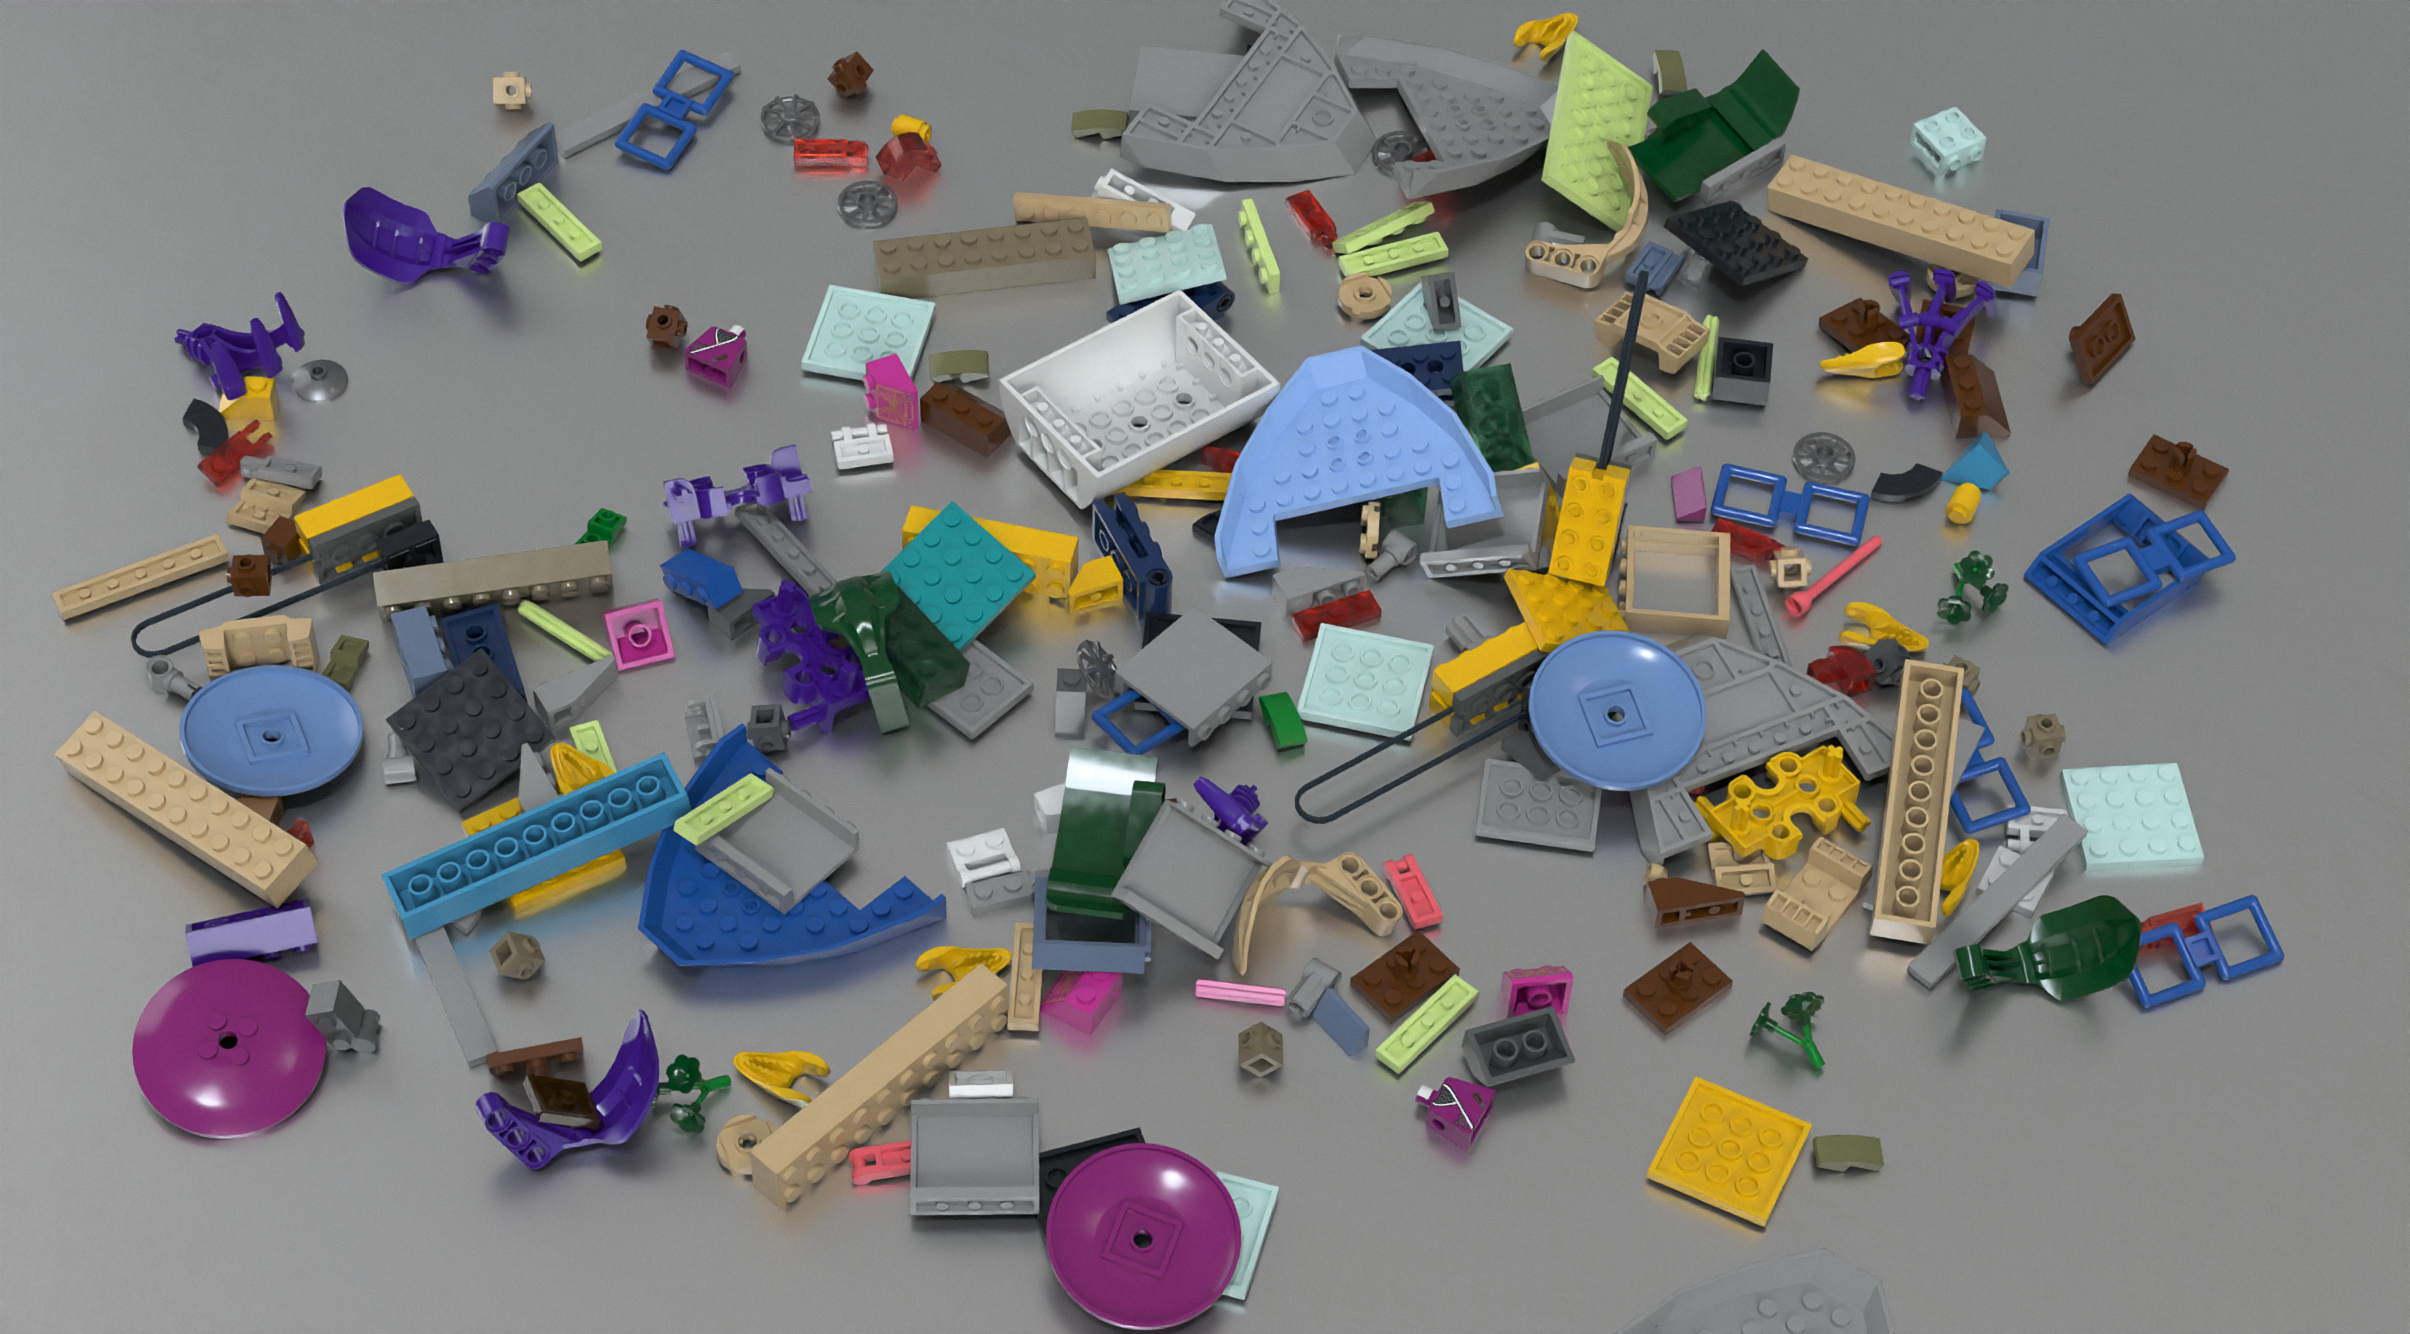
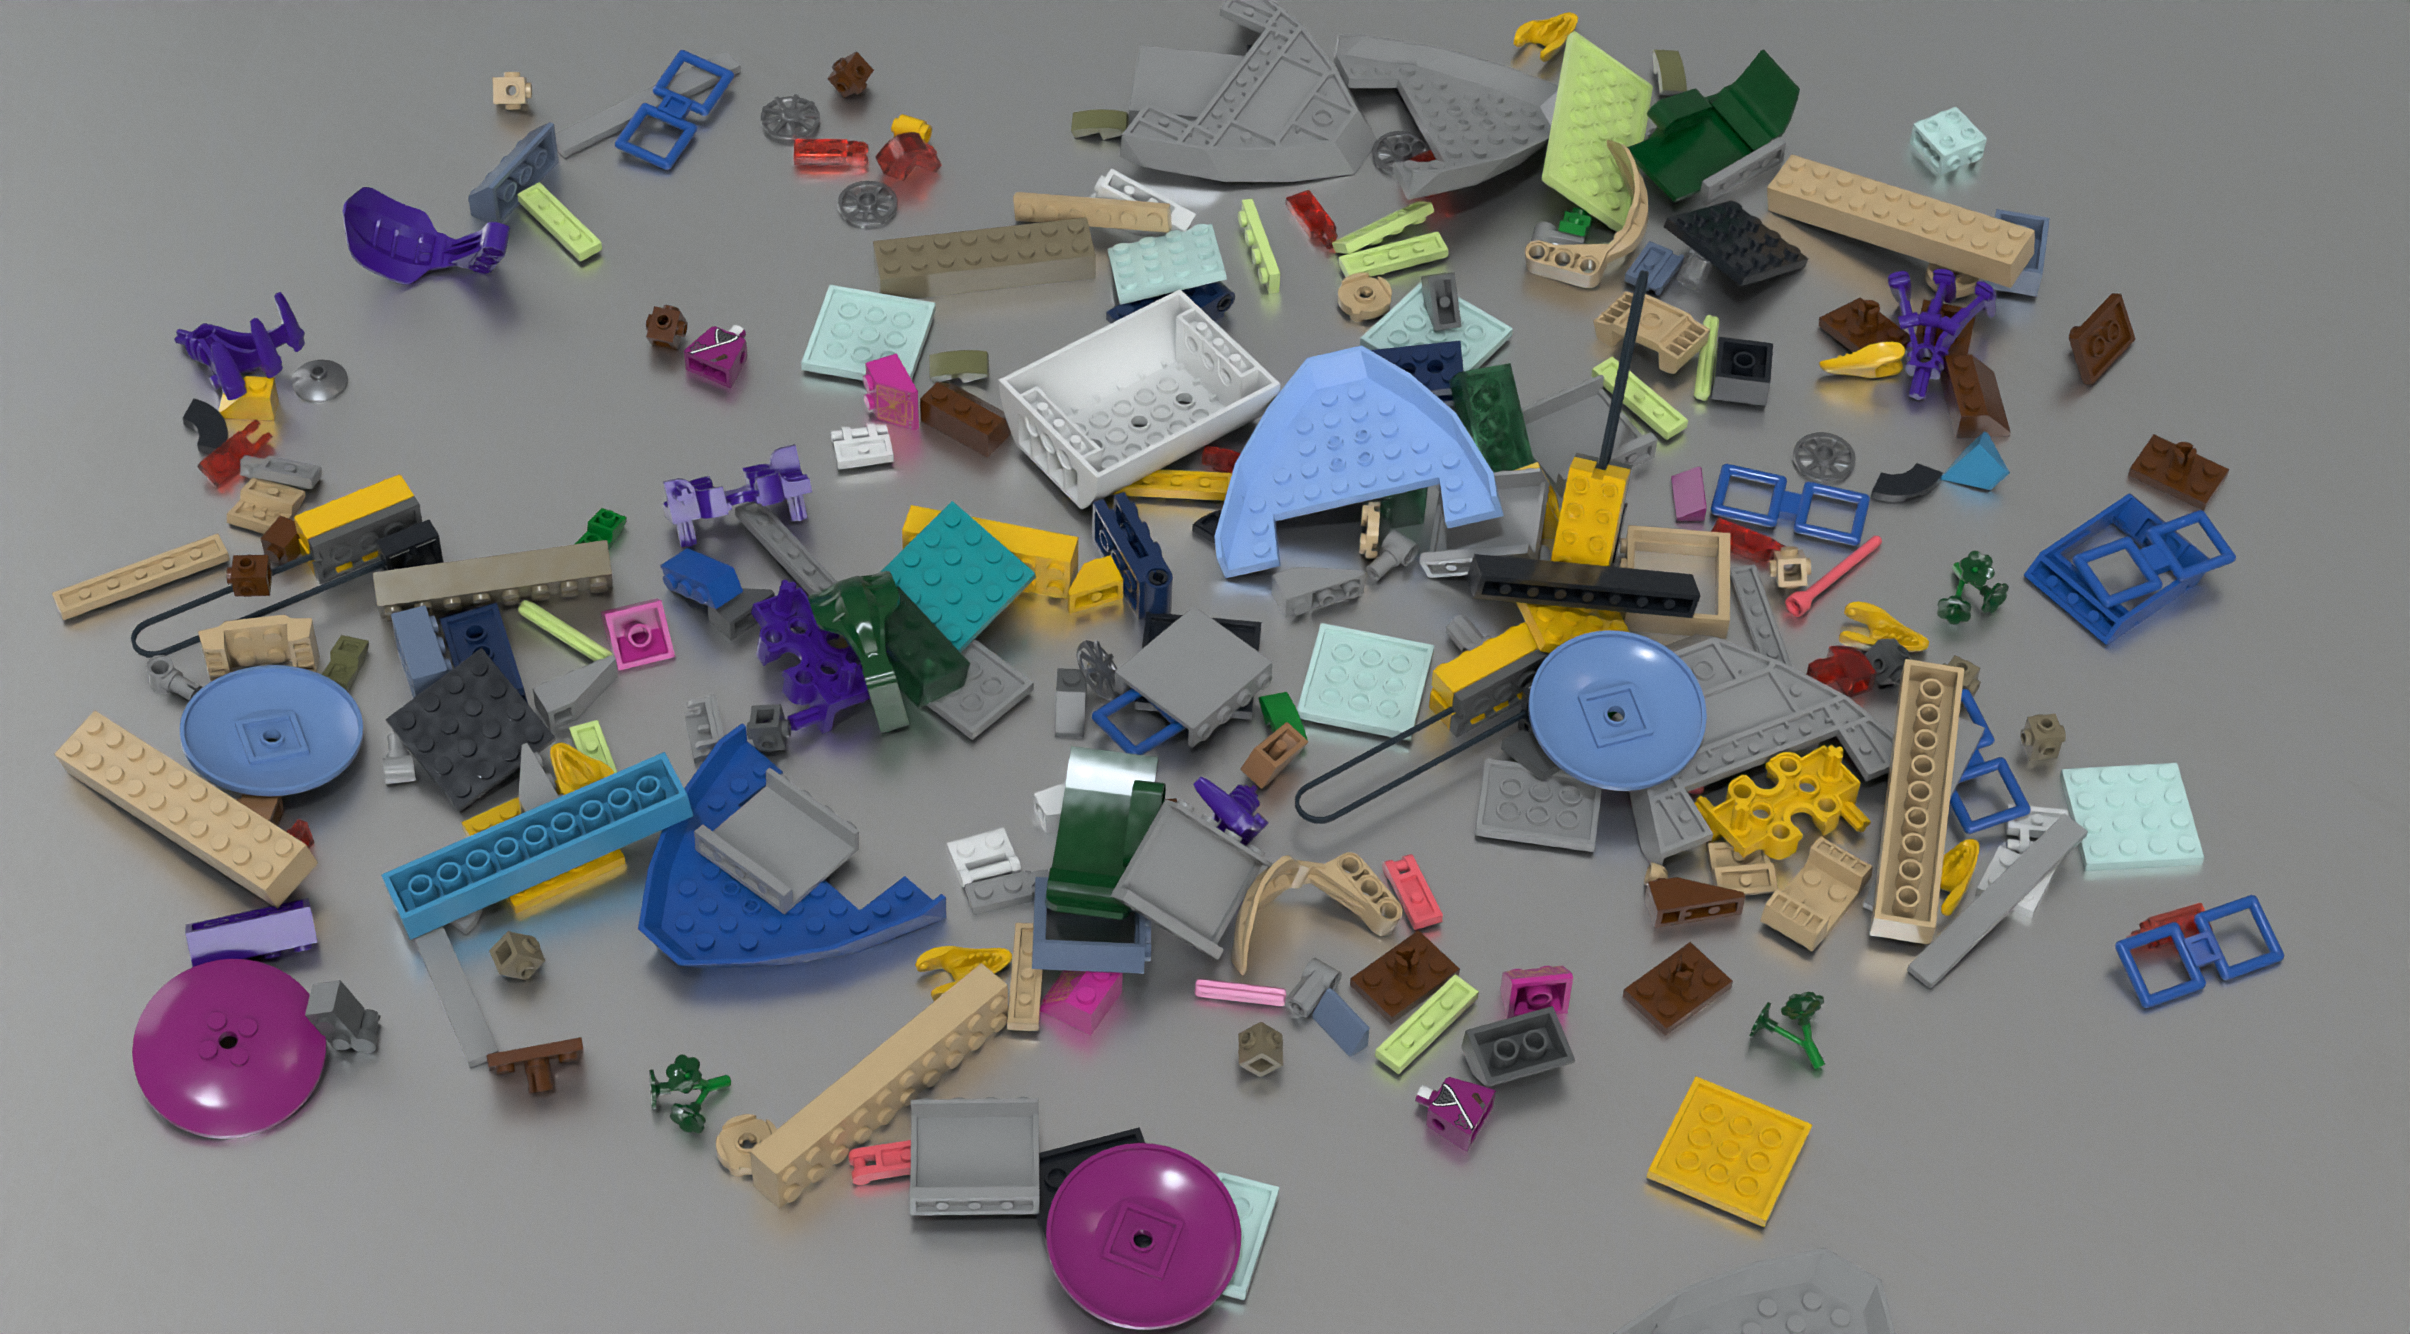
dark purple piece [475,1009,659,1169] -> none
dark brown tile [523,1075,601,1129] -> none
yellowish green plate [673,773,774,846] -> none
yellow animal [733,1050,830,1108] -> none
white plate [949,1069,1013,1099] -> none
clear red plate [1291,590,1382,642] -> none
olive slope [1812,1135,1884,1172] -> none
yellow brick [1945,483,1981,524] -> none
dark green piece [1953,895,2142,1002] -> none
none -> medium nougat slope [1240,722,1309,789]
none -> black brick [1467,554,1701,618]
none -> green slope [1558,207,1593,237]

